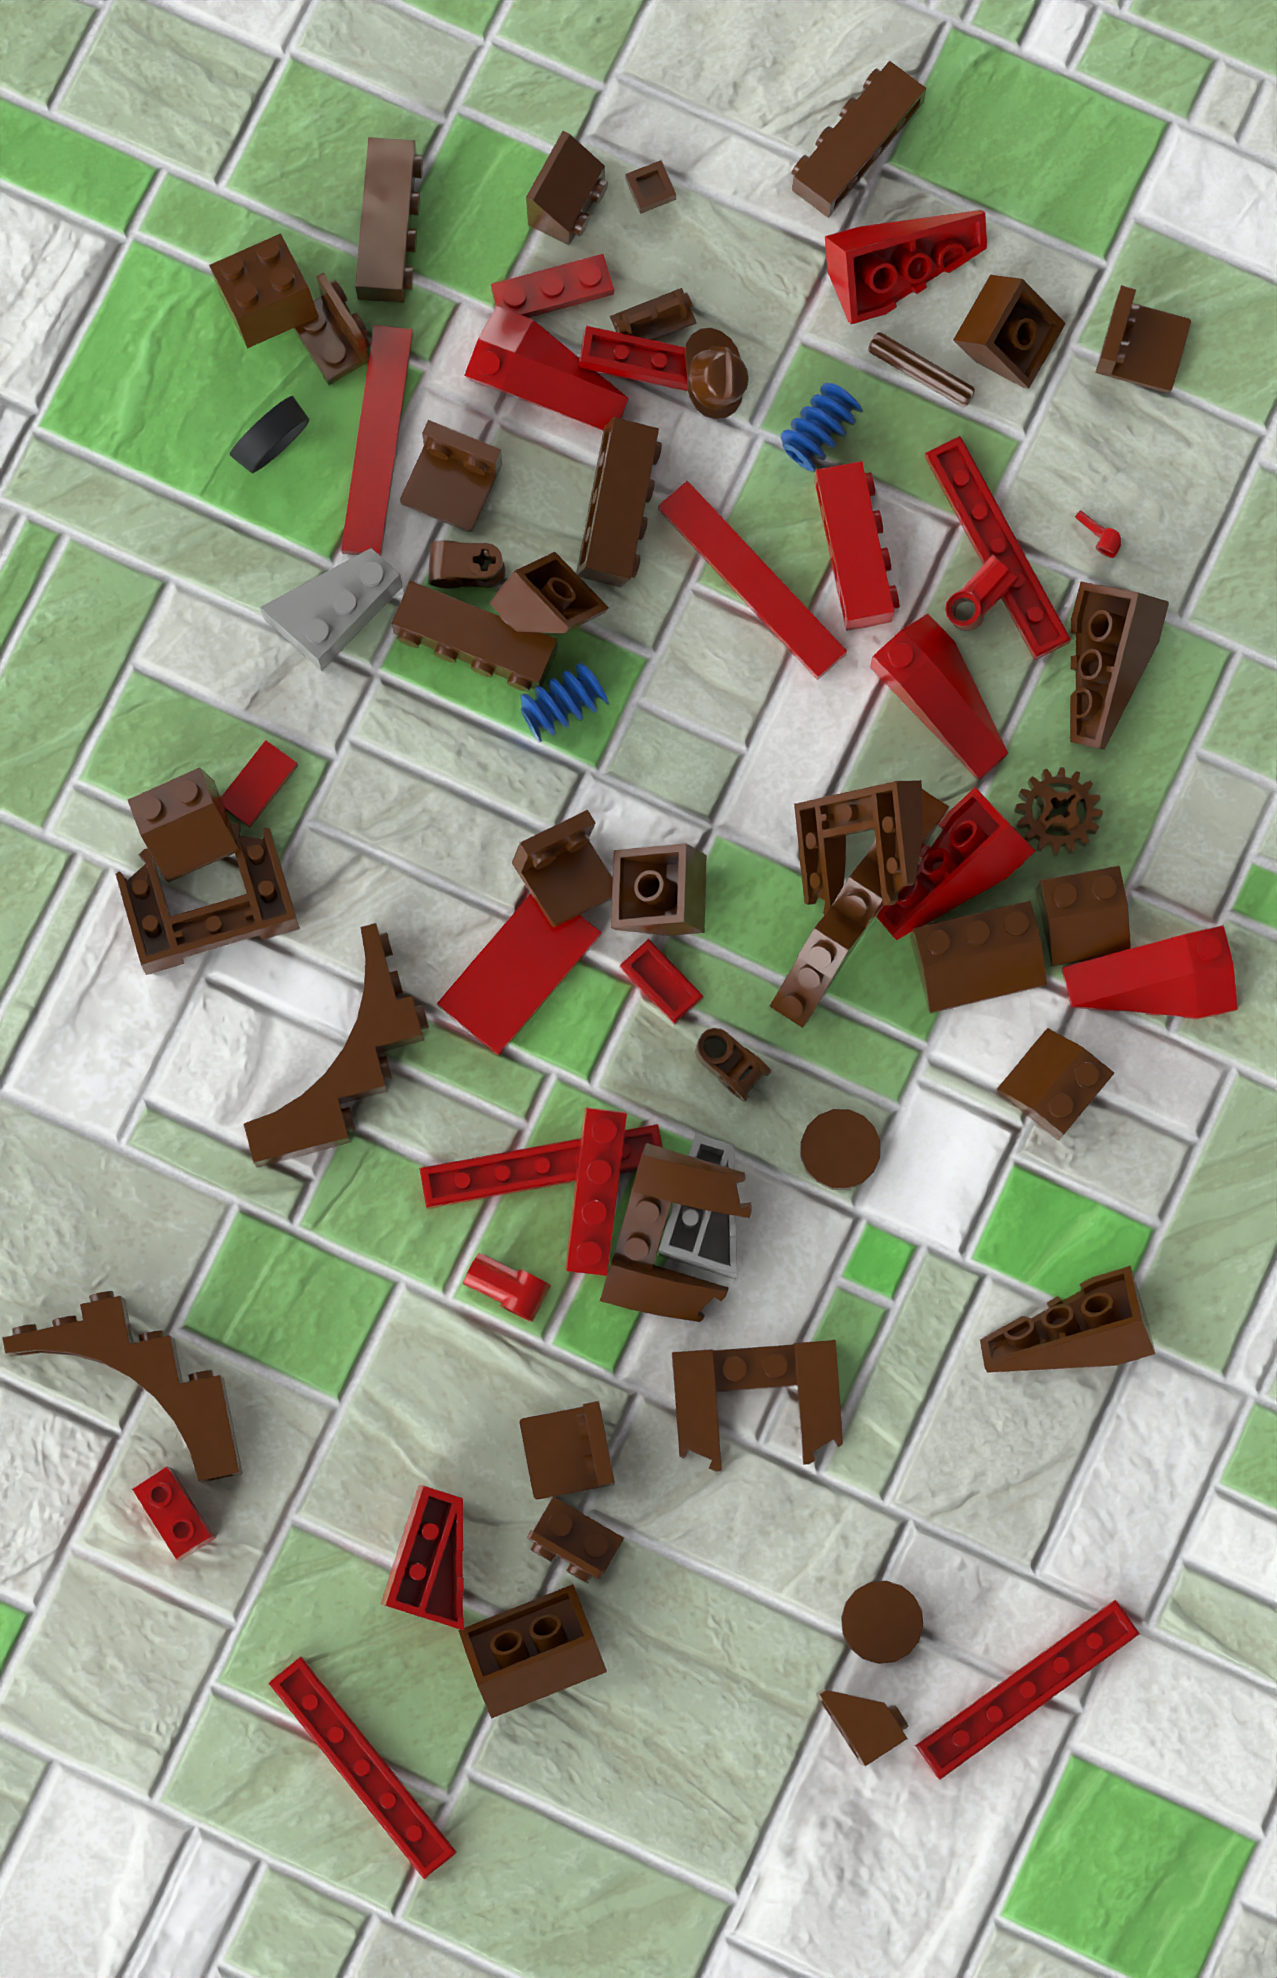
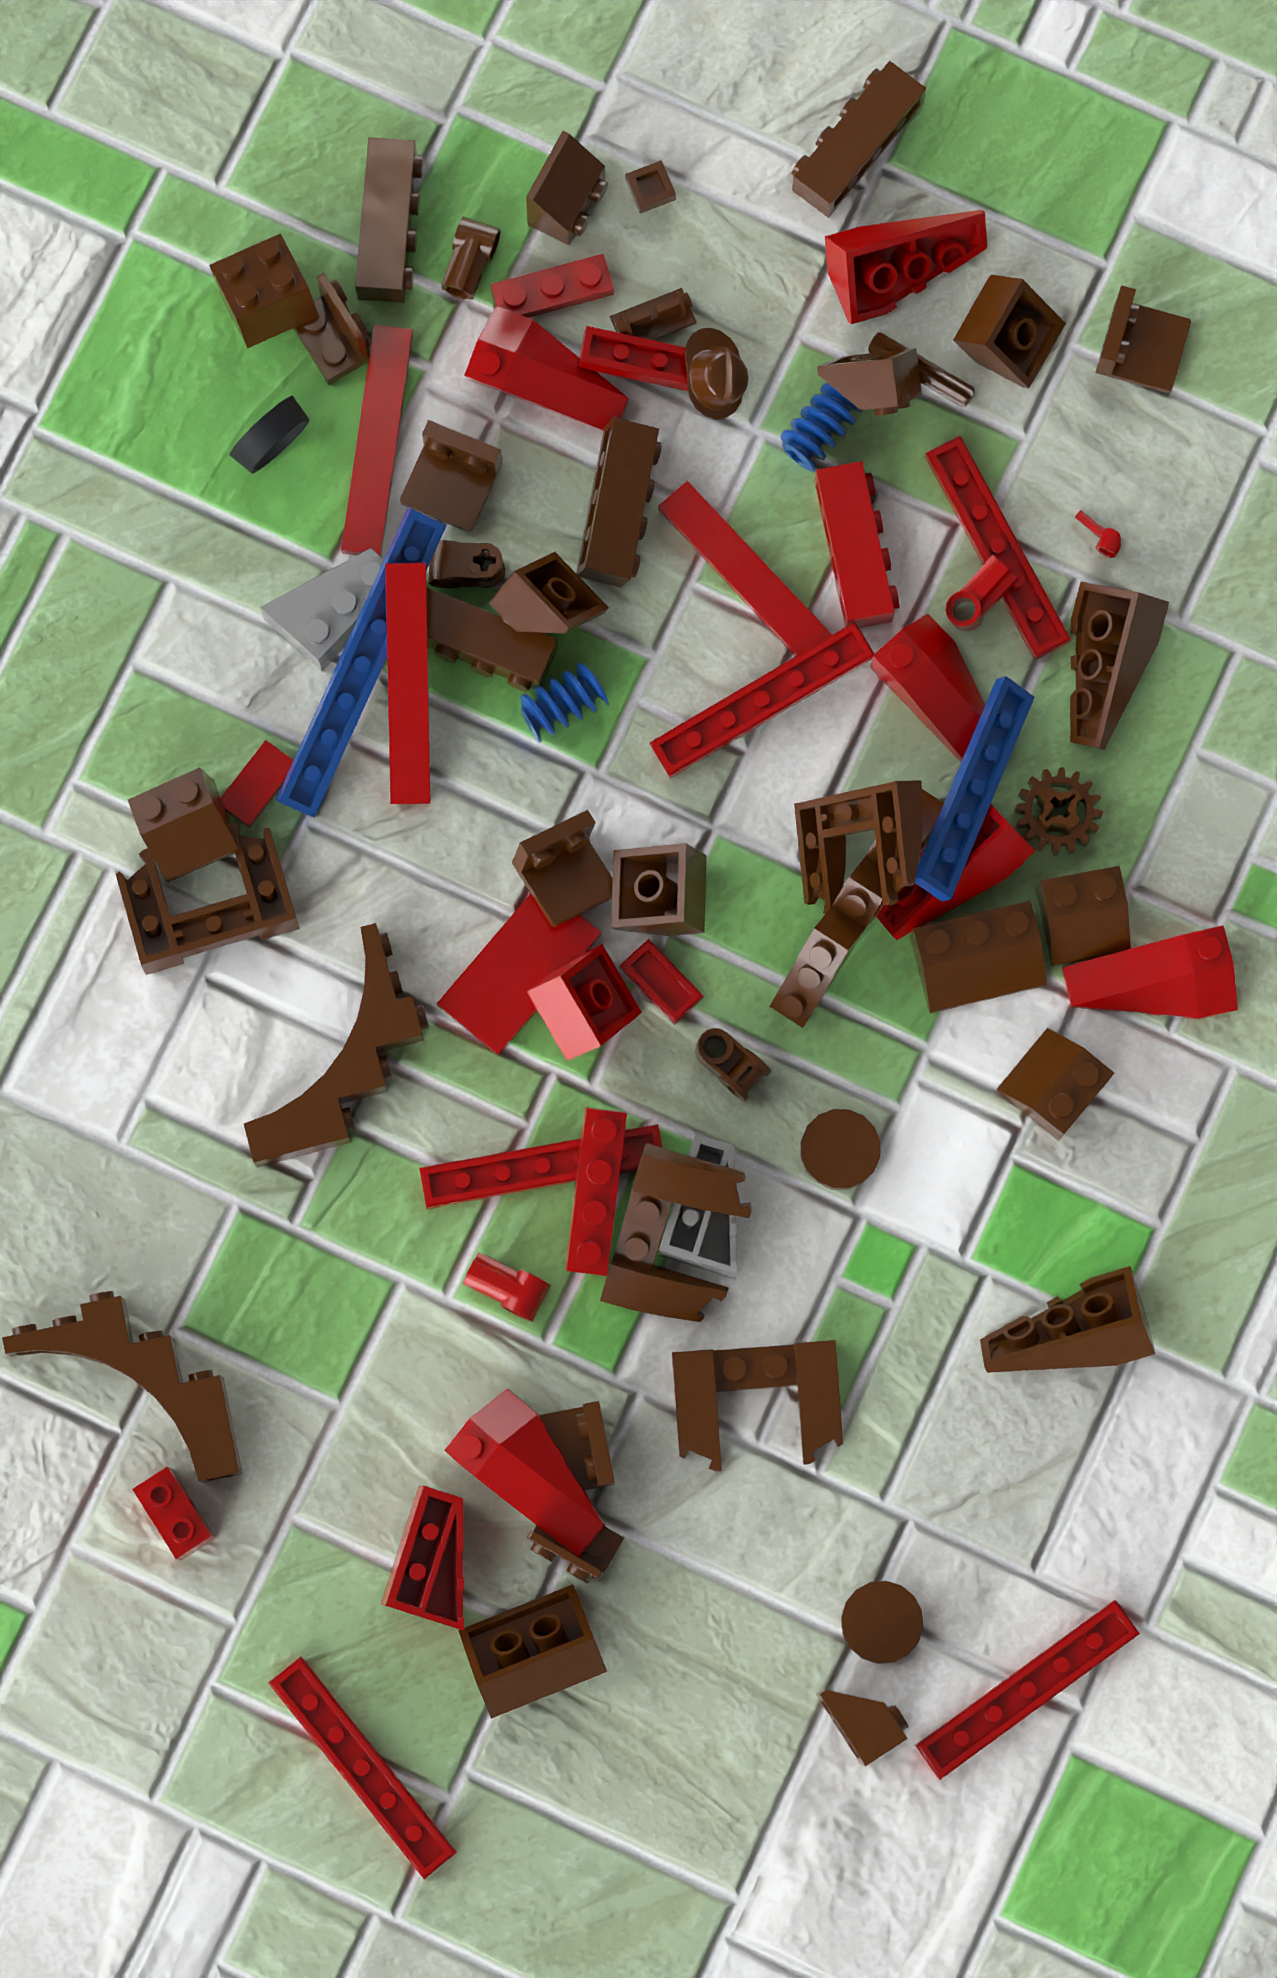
none -> blue plate [276,508,447,818]
none -> red tile [385,562,431,804]
none -> reddish brown piece [441,216,501,300]
none -> red wedge [444,1389,605,1558]
none -> red slope [527,944,642,1061]
none -> red tile [649,622,875,778]
none -> reddish brown slope [817,348,922,415]
none -> blue plate [915,676,1035,901]

